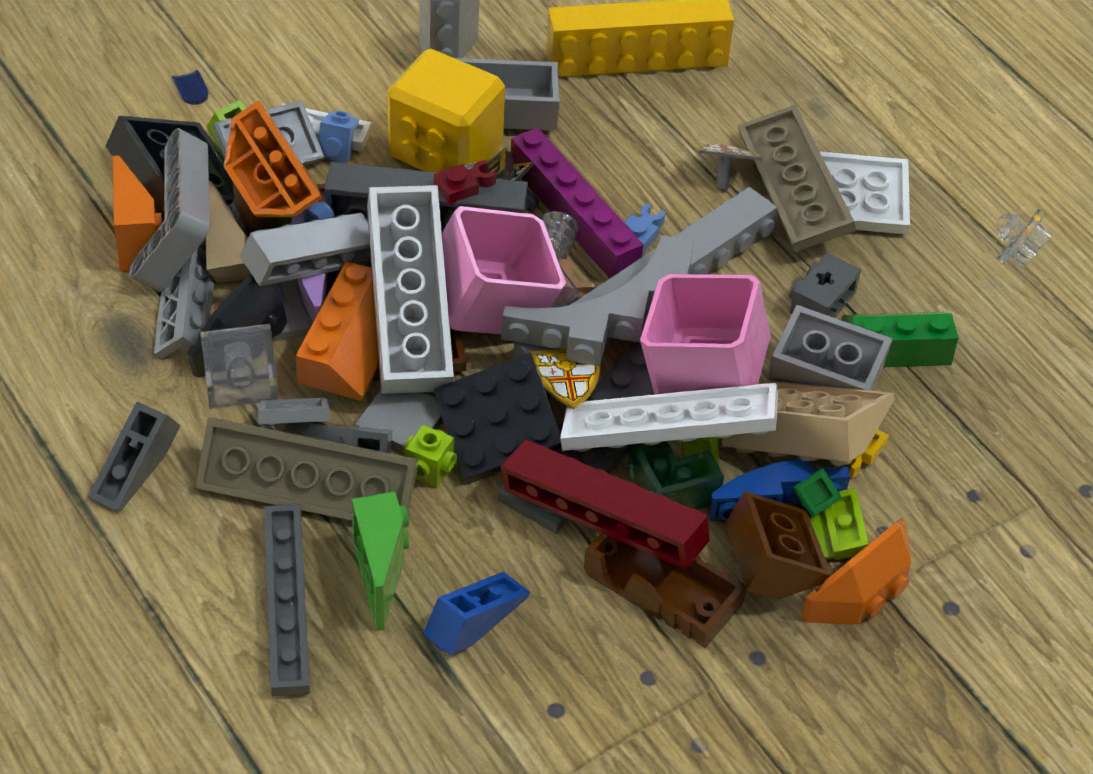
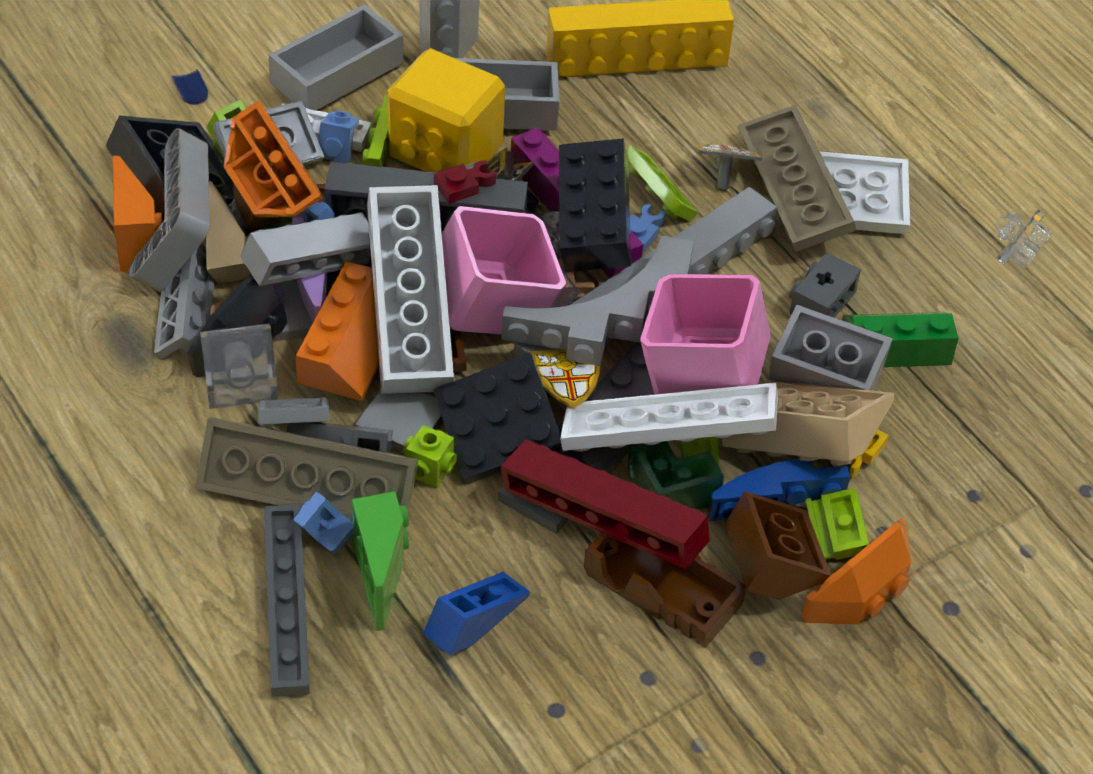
dark grey slope [88,401,181,512] -> none
green tile [791,468,842,518] -> none
none -> light grey piece [268,4,403,110]
none -> medium blue bracket [293,491,353,554]
none -> lime plate [362,95,388,167]
none -> black brick [559,138,631,273]
none -> lime plate [626,145,699,222]

